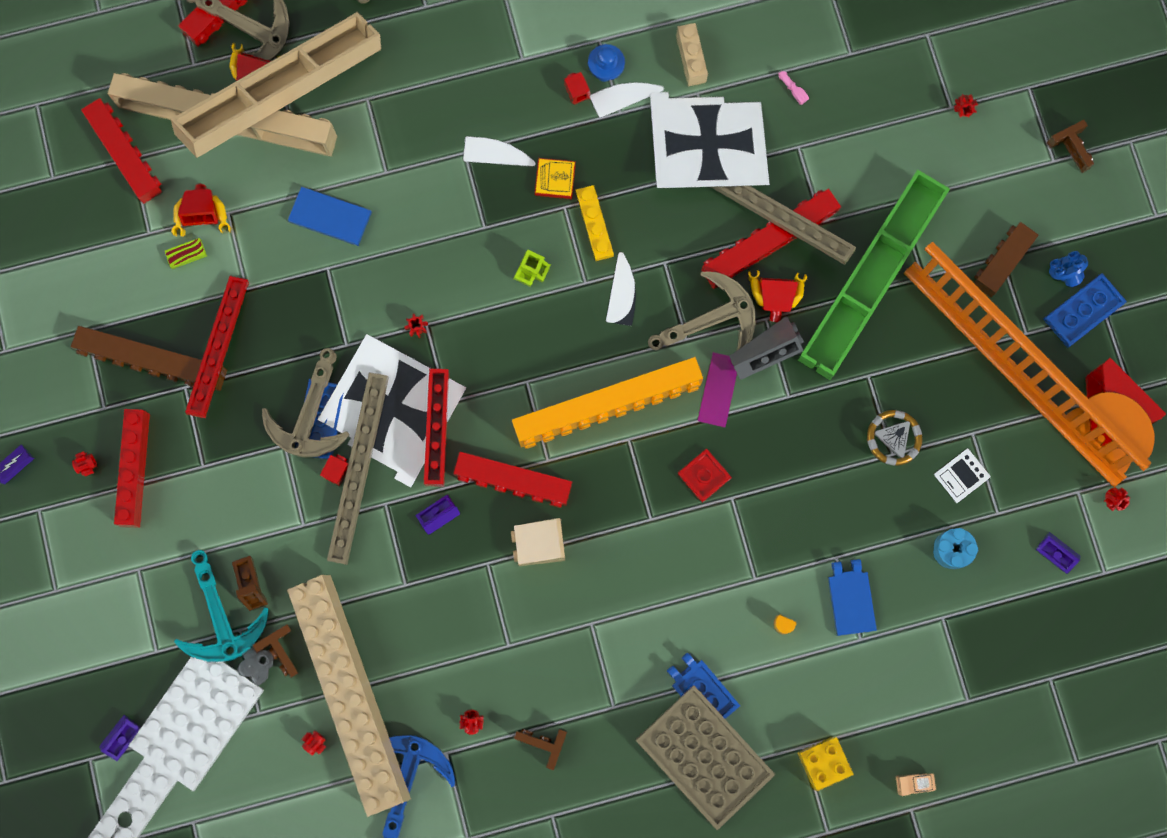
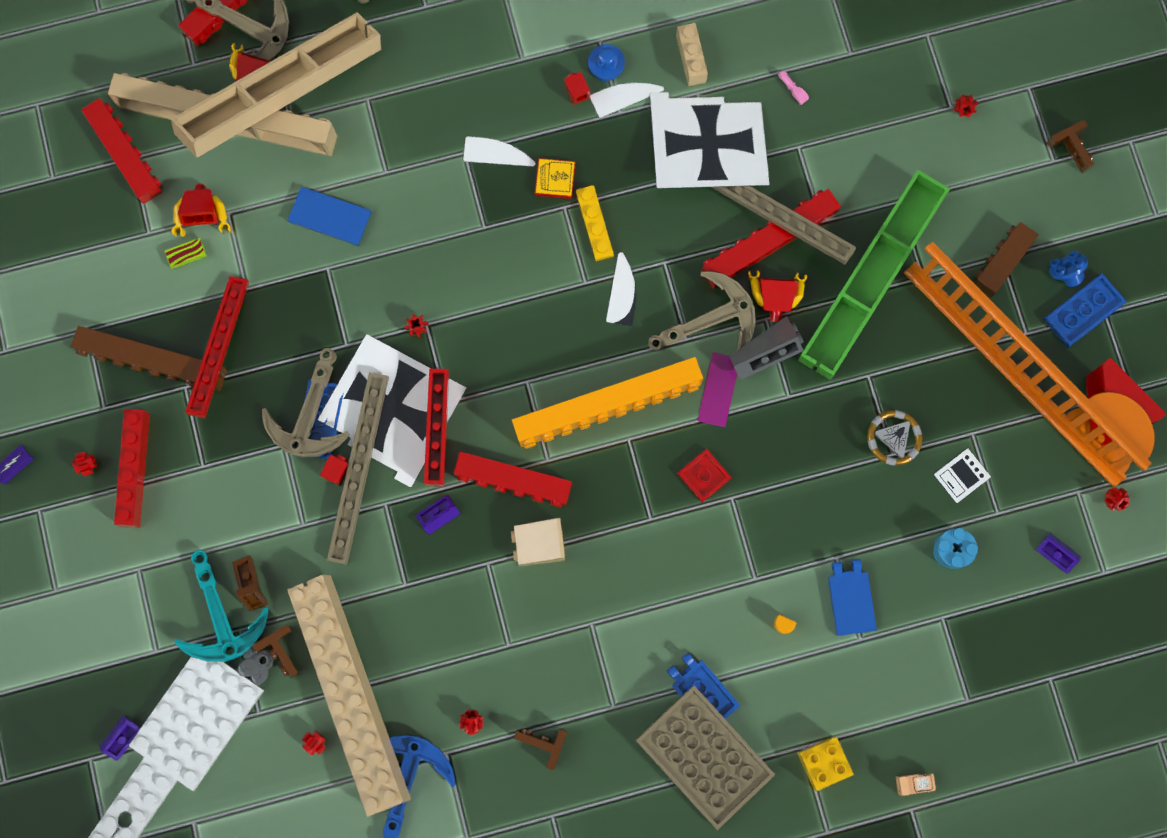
lime brick [513,250,551,287] -> none

